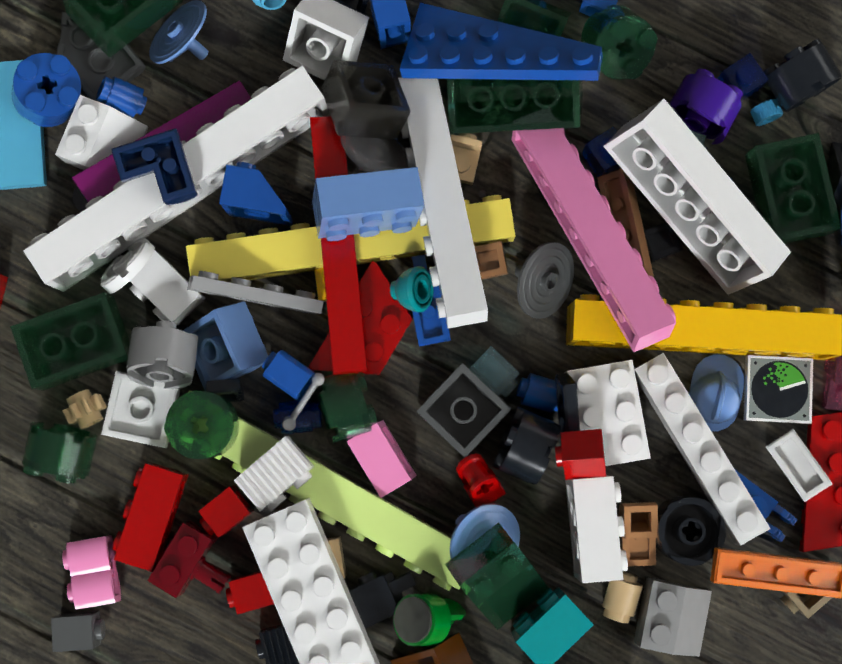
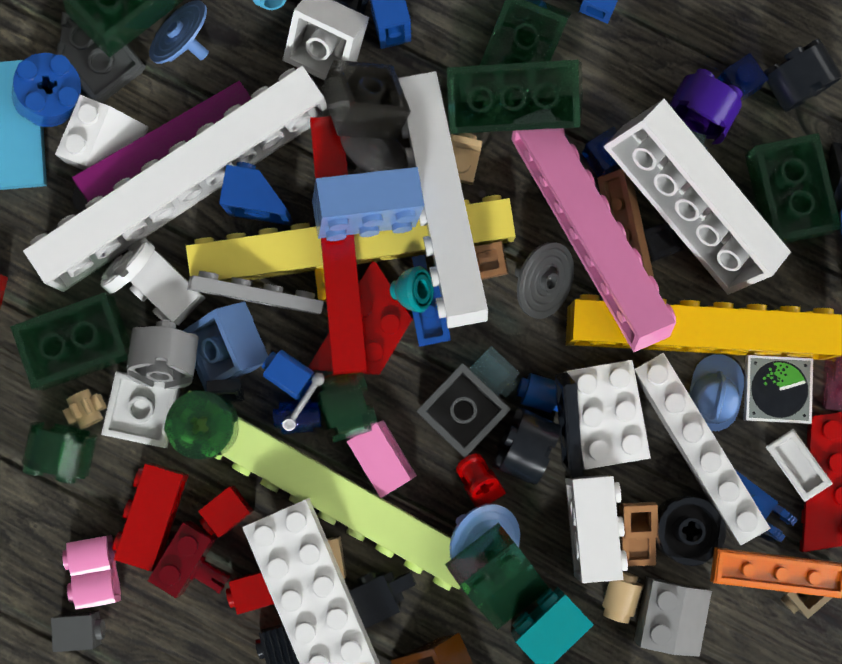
blue brick [96,76,147,118] -> none
dark blue brick [111,128,198,205] -> none
white brick [234,436,314,512] -> none
piece [393,594,466,646] -> none
blue wing [400,3,603,81] -> none
red brick [555,429,606,480] -> none
clear green brick [581,5,657,80] -> none
dark azure axle [750,99,783,126] -> none

